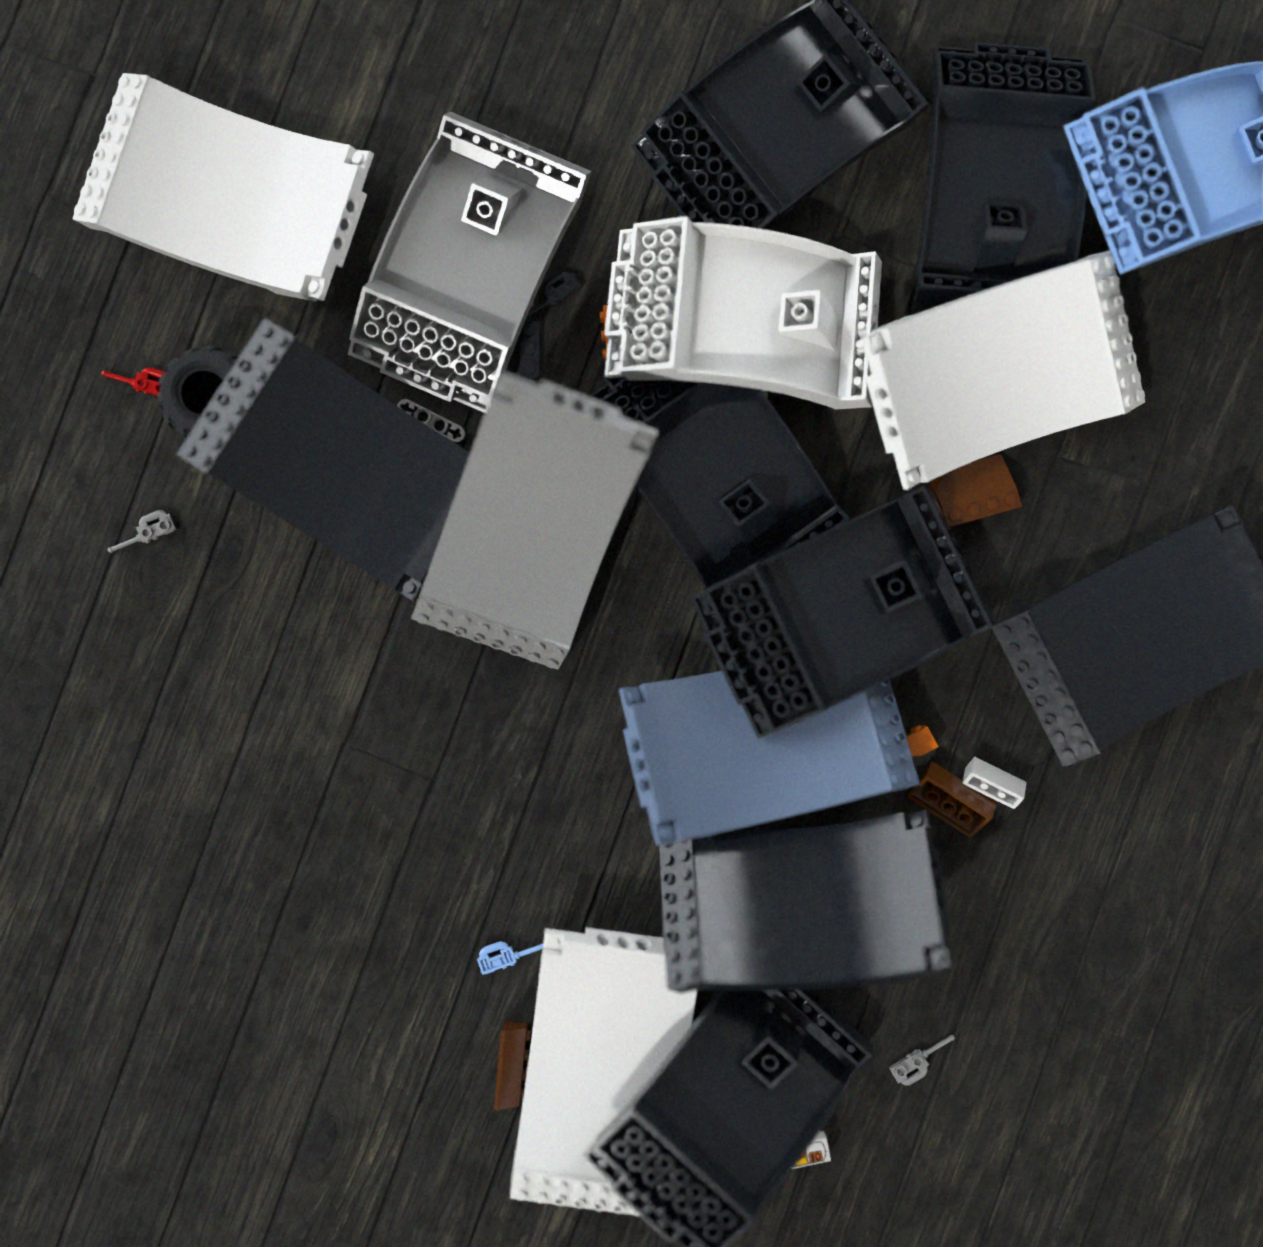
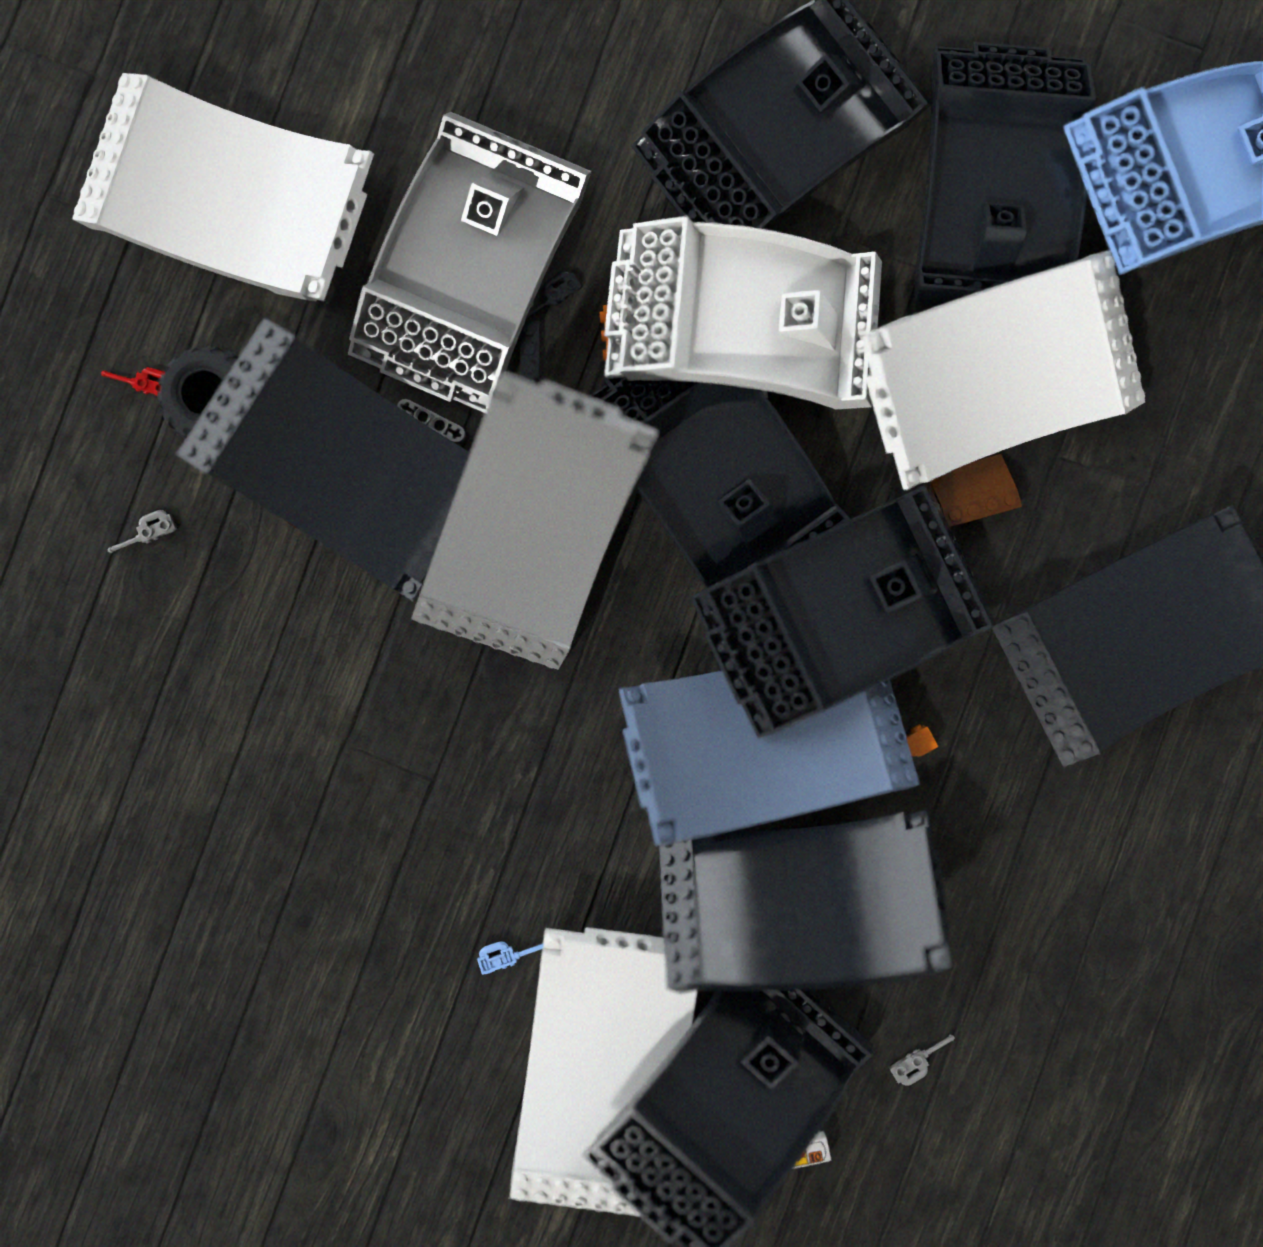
reddish brown slope [494,1021,531,1110] -> none
reddish brown slope [906,761,997,838] -> none
white brick [962,756,1027,809] -> none

